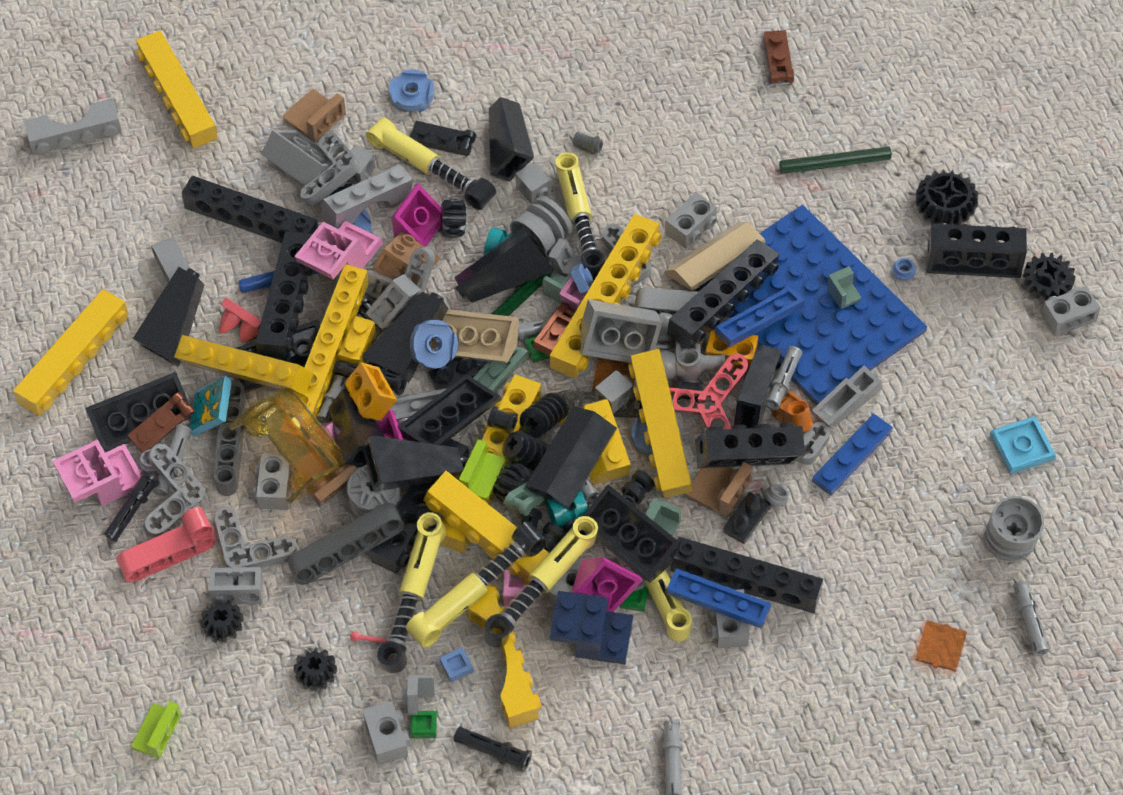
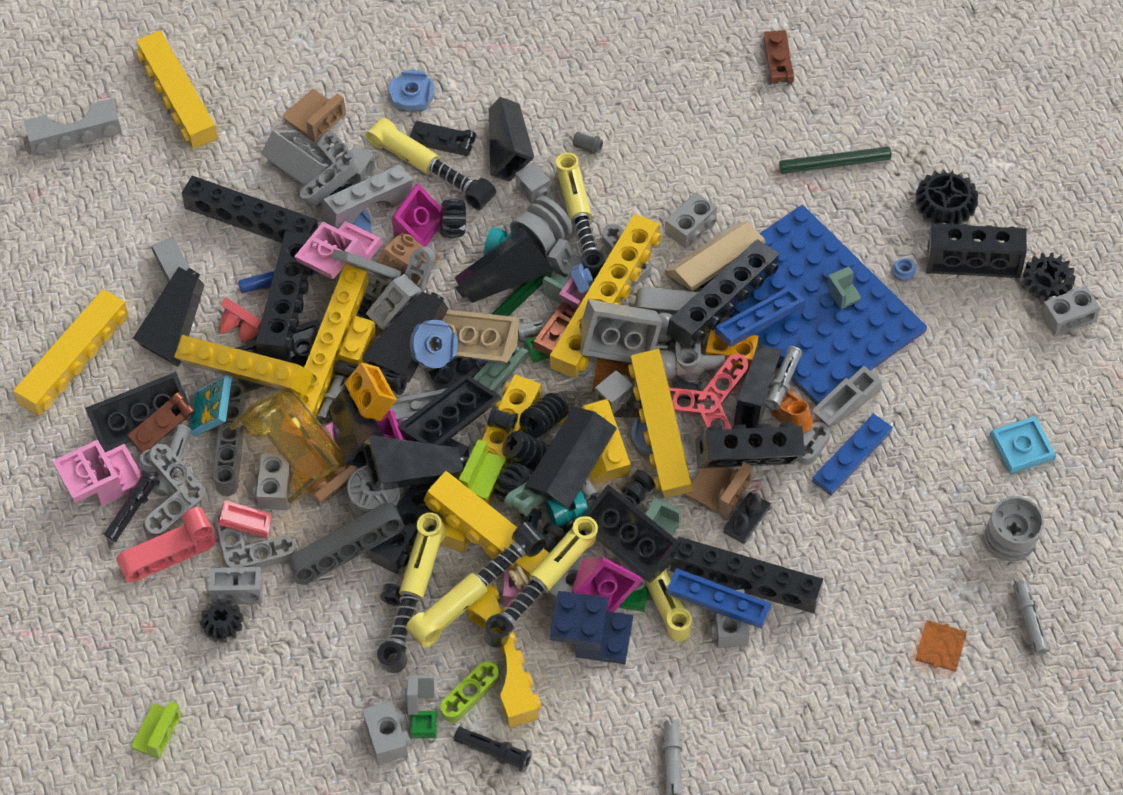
black gear [293,646,338,692] -> none
coral hinge [350,631,387,643] -> none
medium blue plate [440,647,474,682] -> none
light grey plate [765,484,789,507] -> none
none -> coral tile [218,500,272,538]
none -> light grey tile [332,249,401,279]
none -> black bush [380,583,402,606]
none -> lime beam [440,661,499,722]
none -> tan bush [508,565,529,590]

